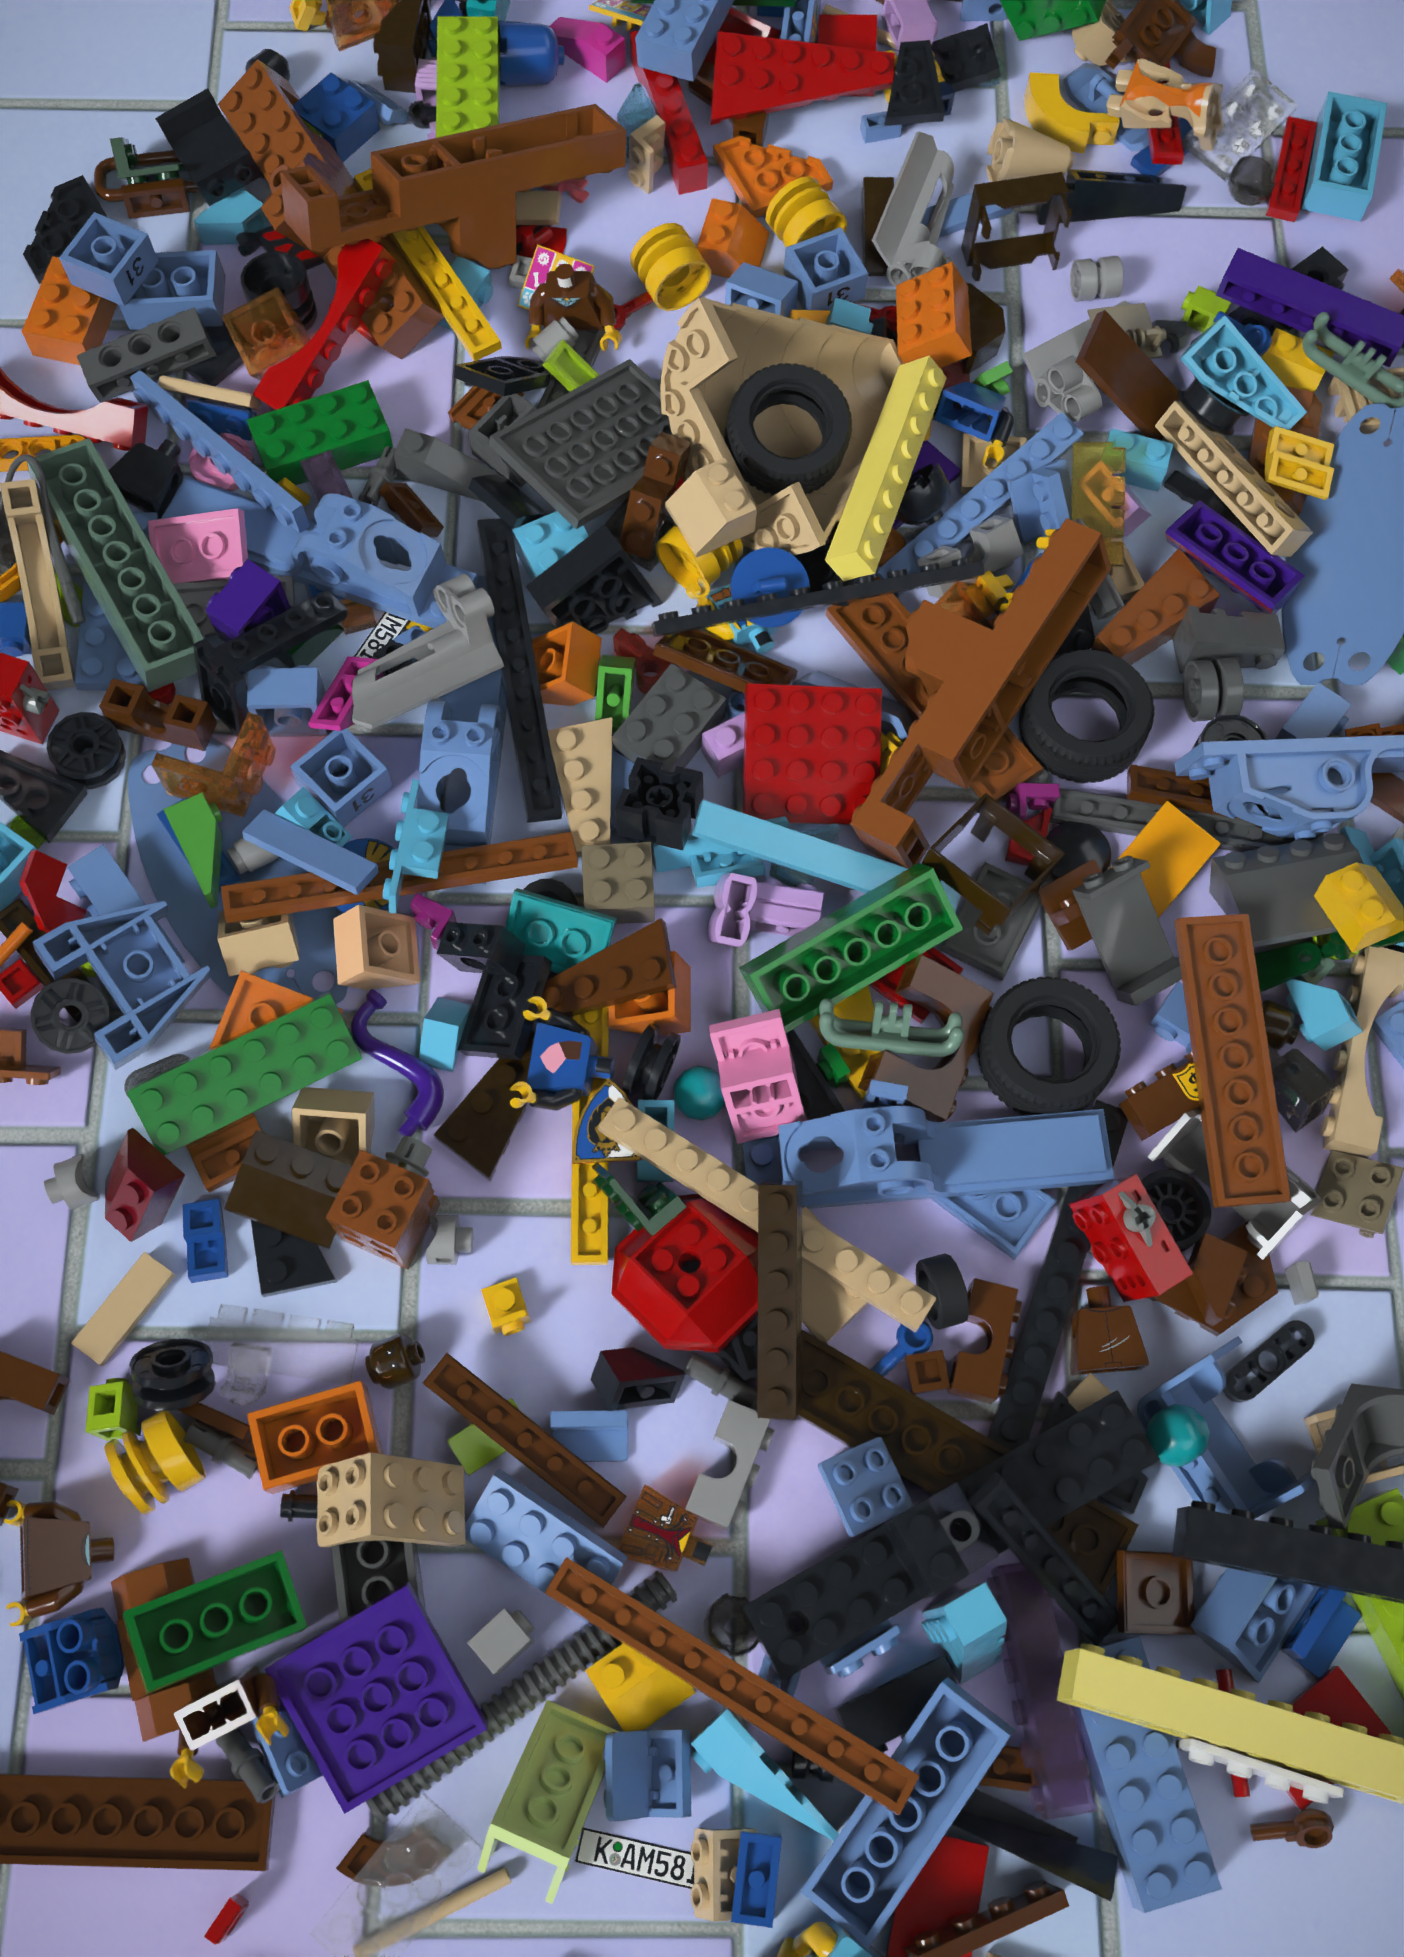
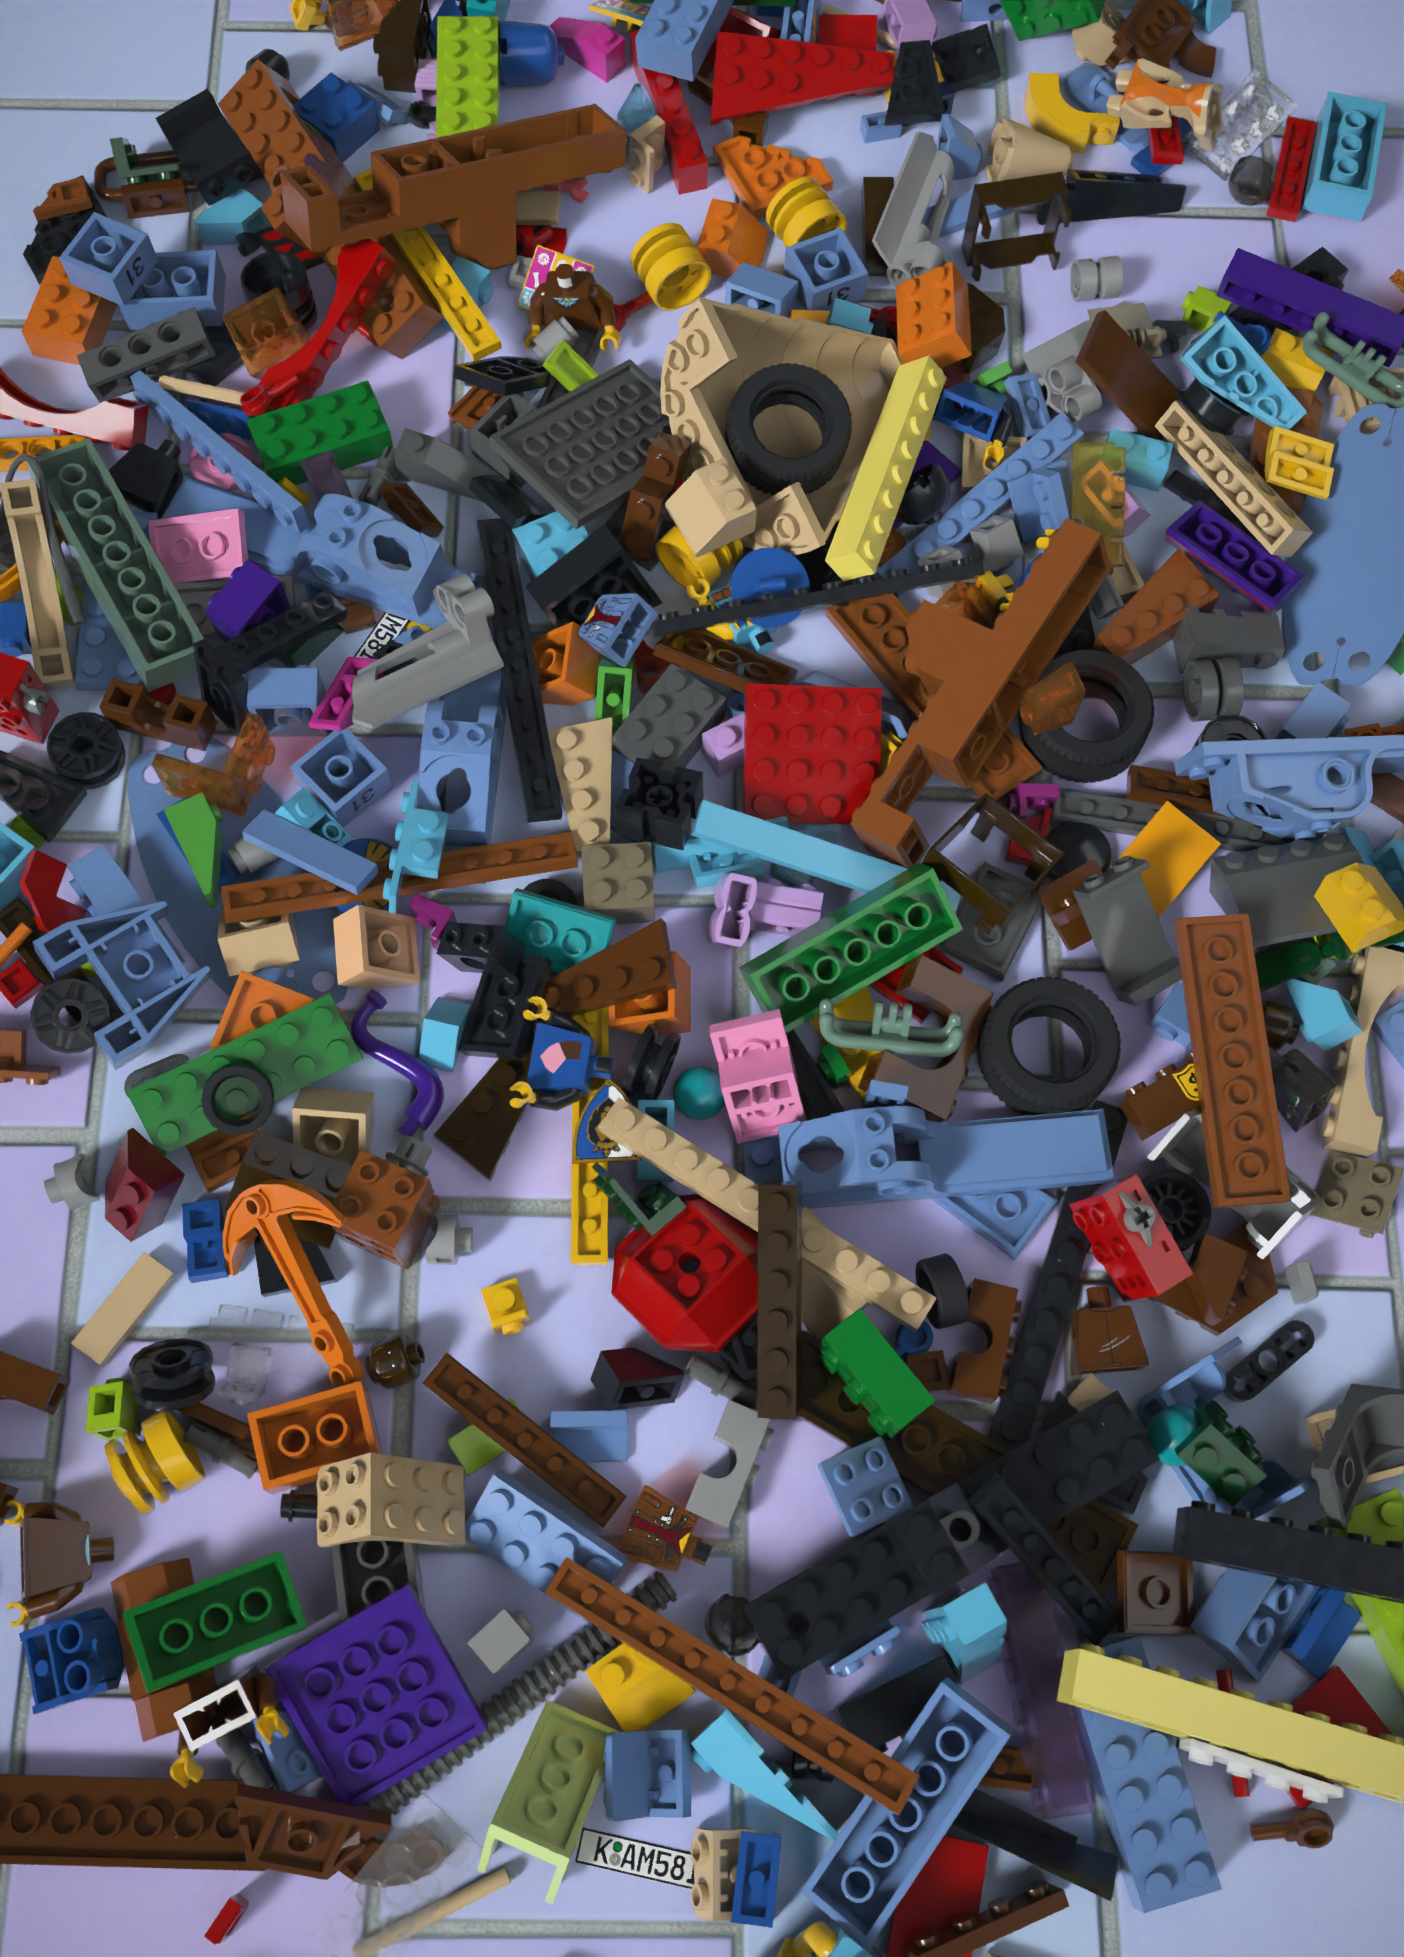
none -> dark orange tile [33,177,93,221]
none -> black tyre [201,1062,274,1135]
none -> orange piece [223,1179,364,1387]
none -> reddish brown wing [235,1783,392,1880]
none -> red plate [240,371,301,416]
none -> medium blue torso [579,593,658,667]
none -> green brick [818,1308,935,1439]
none -> medium blue slope [936,114,983,181]
none -> medium blue plate [1004,373,1051,440]
none -> clear orange slope [1020,662,1086,736]
none -> dark green bracket [1175,1395,1267,1507]

